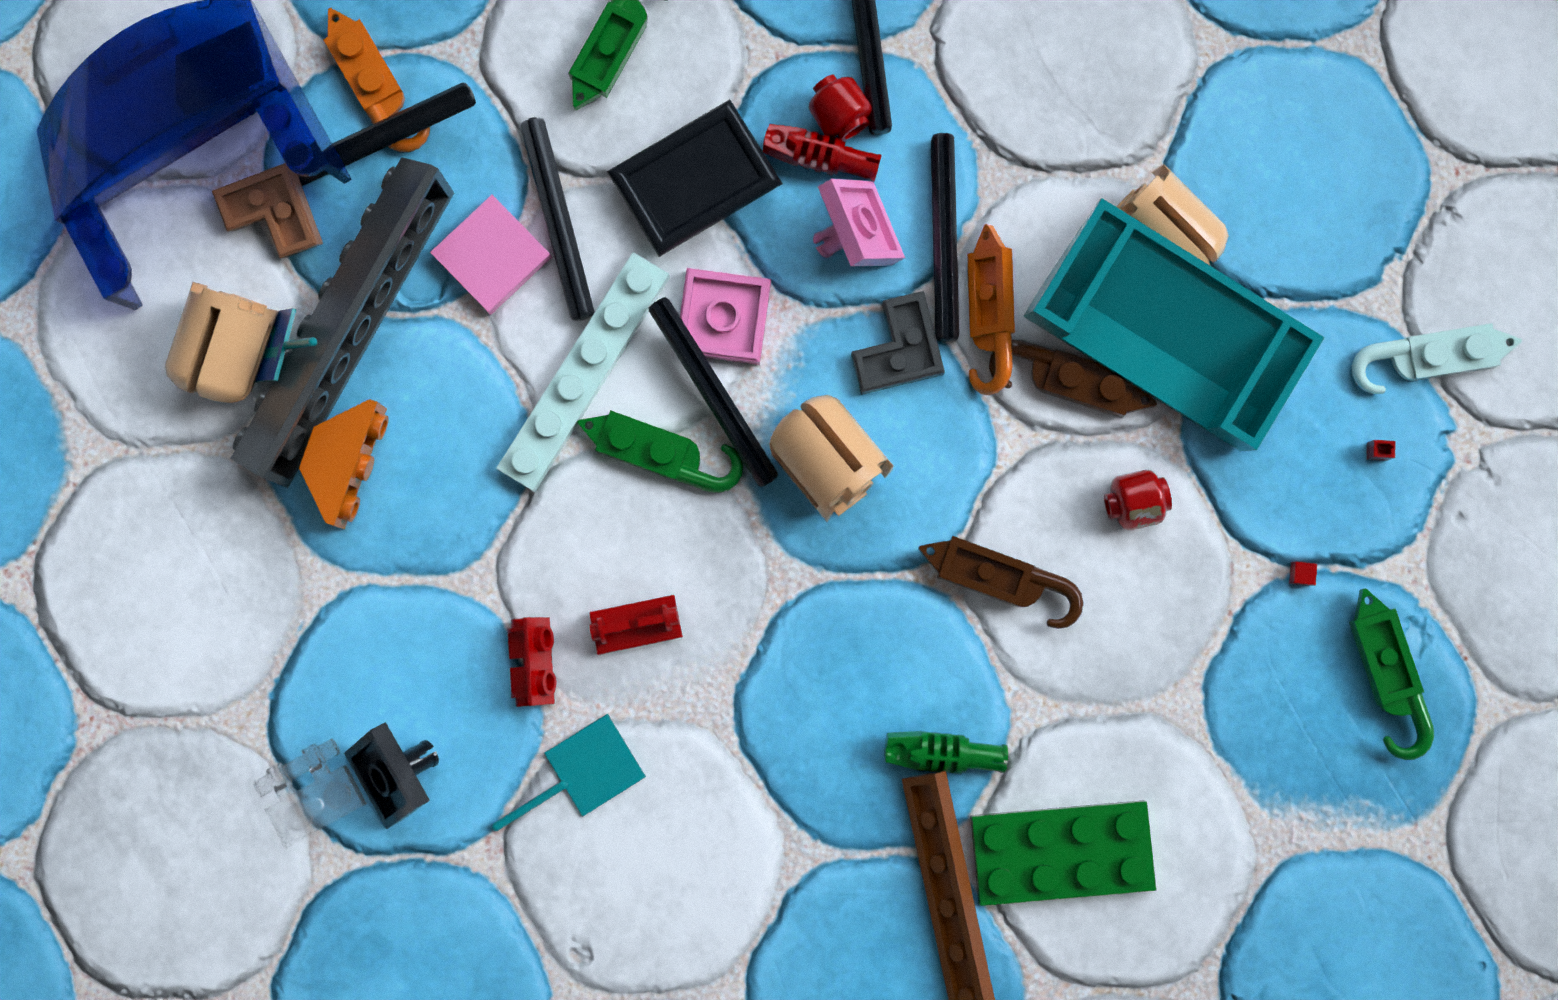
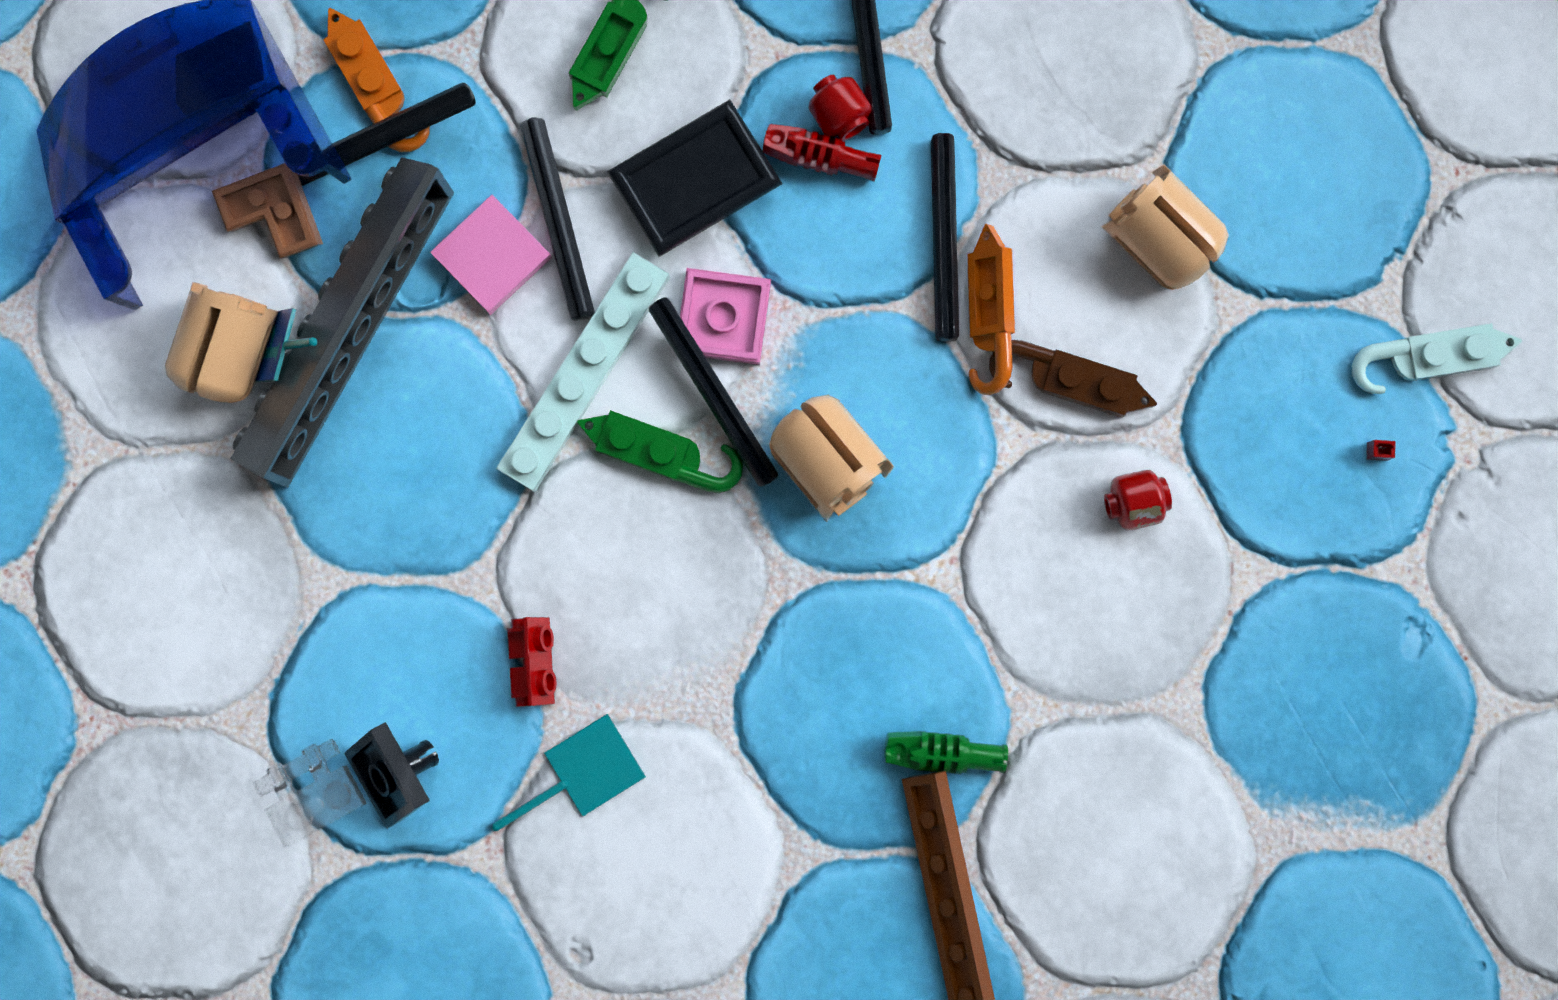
orange slope [299,399,389,529] -> none
red hinge [589,595,683,655] -> none
bright pink tile [813,179,905,266] -> none
dark grey tile [851,291,945,395] -> none
reddish brown plate [918,536,1084,629] -> none
green plate [970,800,1157,906] -> none
teal slope [1023,198,1325,451] -> none
red piece [1289,561,1317,586] -> none
green plate [1349,588,1434,760] -> none

